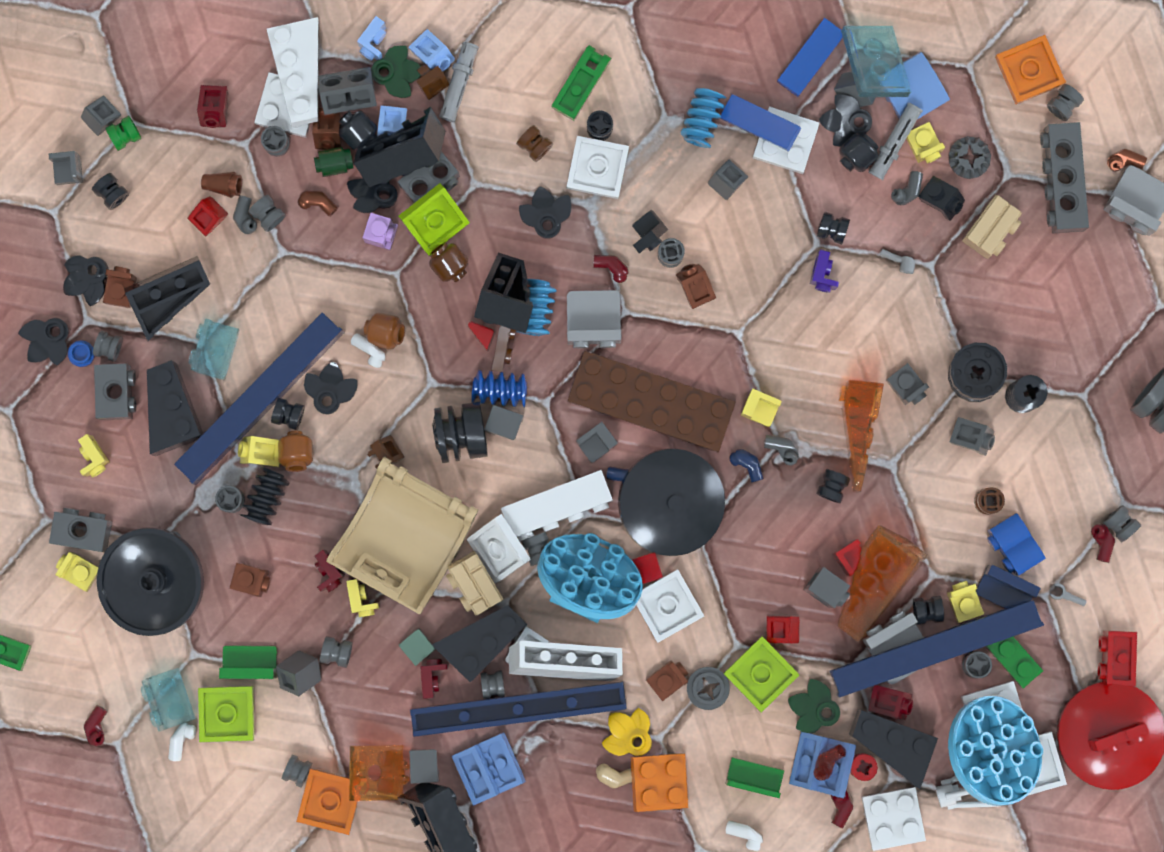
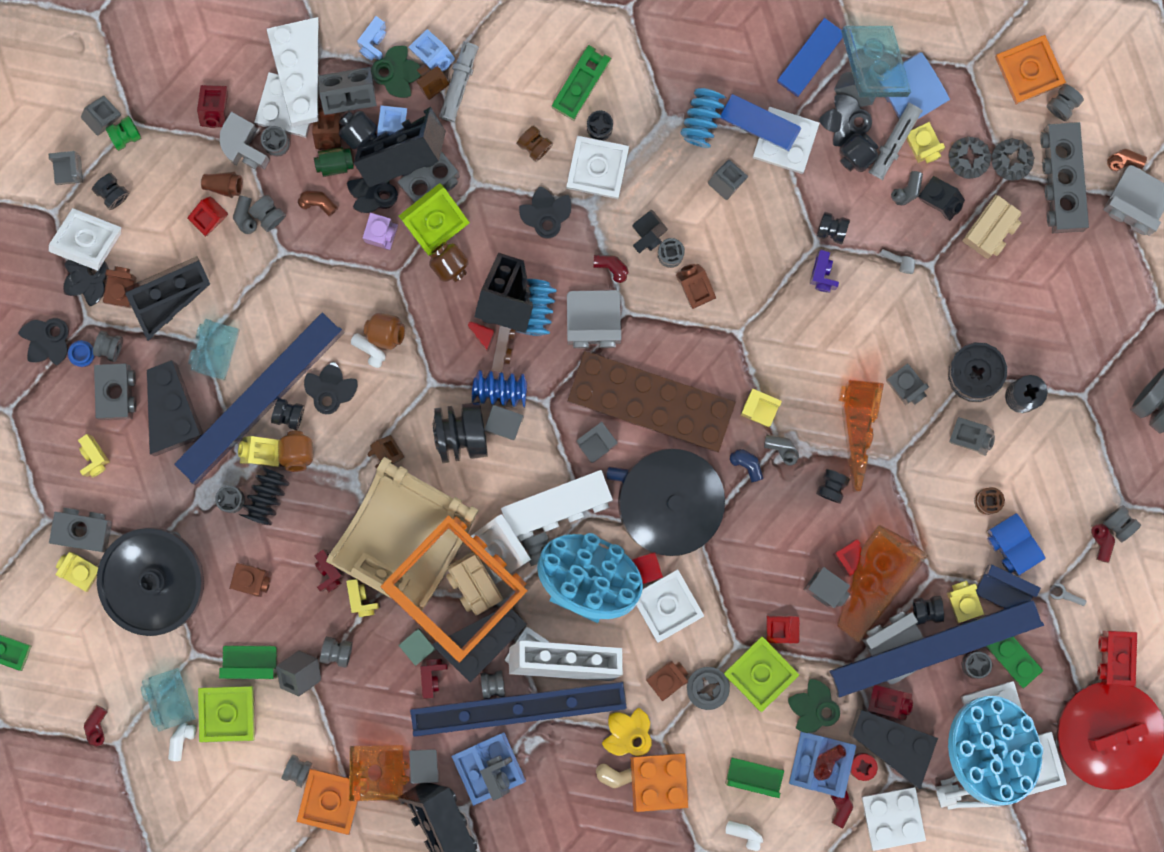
none -> white plate [49,208,121,271]
none -> light grey brick [220,112,270,170]
none -> orange window [380,515,528,663]
none -> dark grey bracket [480,755,512,801]
none -> dark grey gear [992,138,1035,181]

